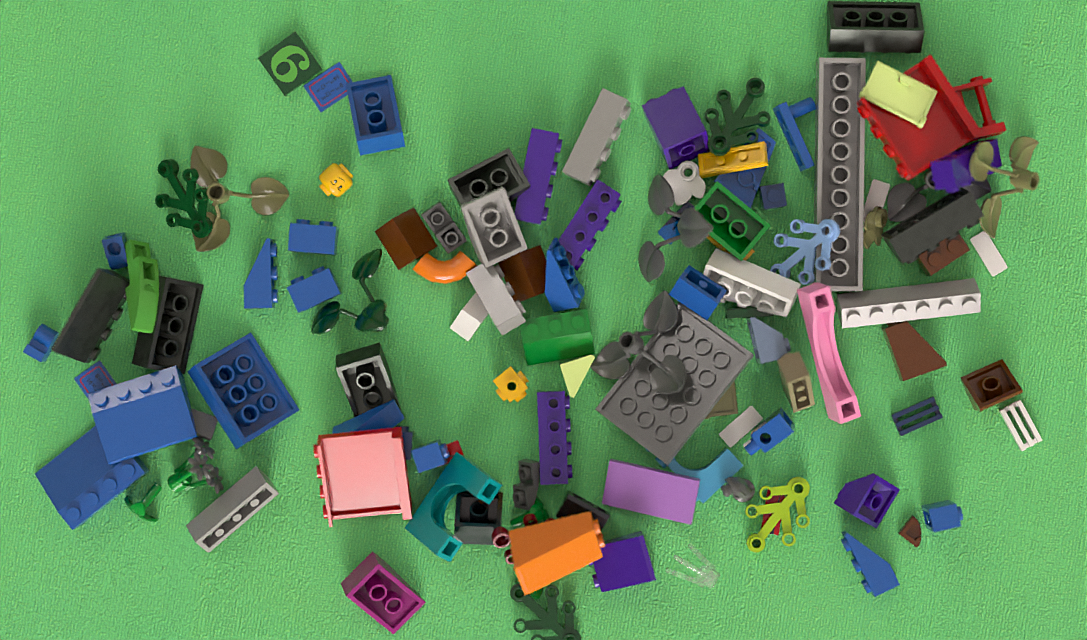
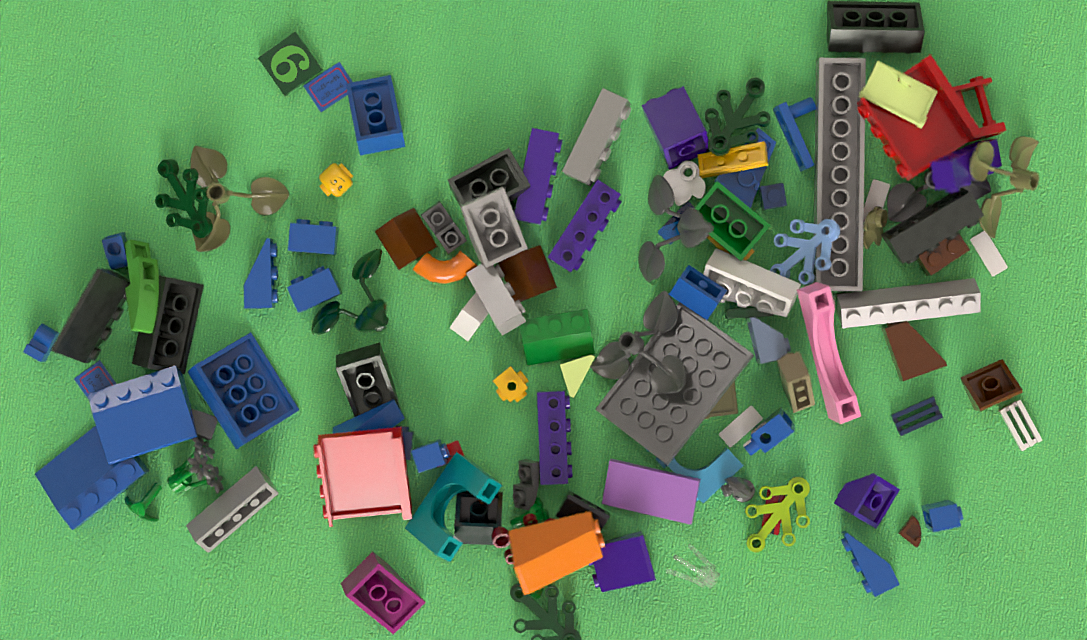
blue slope [545,238,585,312] -> none

